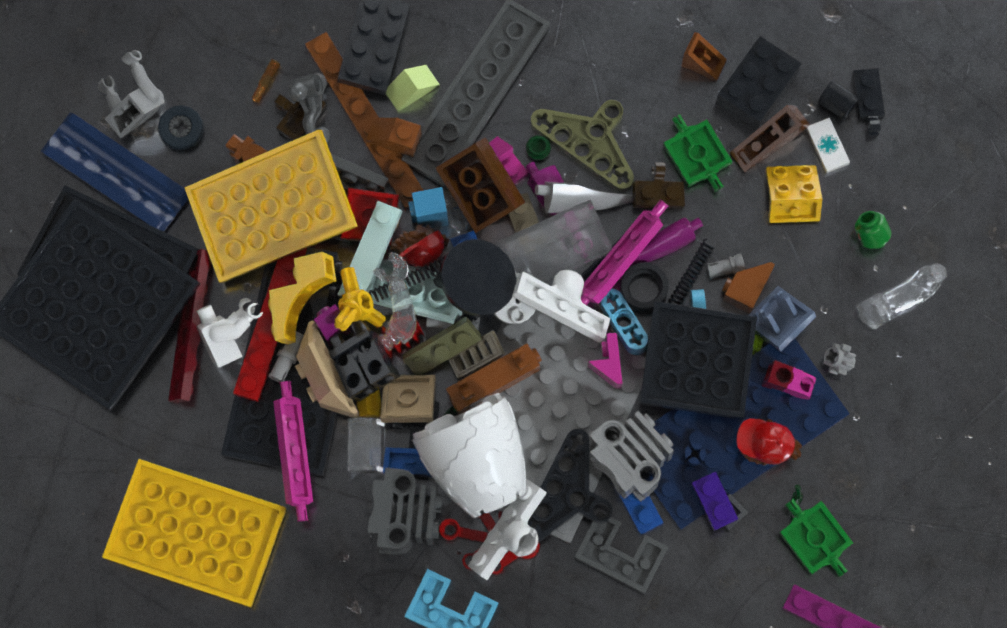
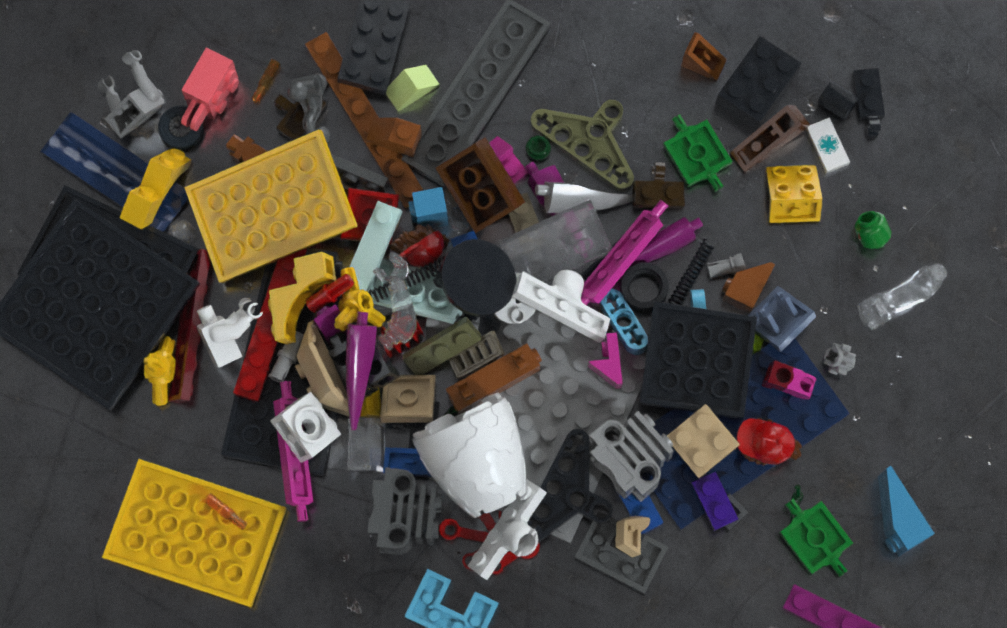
none -> yellow arch [120,149,192,229]
none -> yellow bush [143,336,176,406]
none -> clear tile [169,219,195,243]
none -> coral brick [181,48,239,131]
none -> clear orange pin [204,493,247,530]
none -> white brick [270,392,341,463]
none -> red axle [305,274,354,313]
none -> magenta piece [346,312,377,430]
none -> tan plate [615,516,650,558]
none -> tan plate [667,404,740,478]
none -> dark azure slope [878,466,935,556]

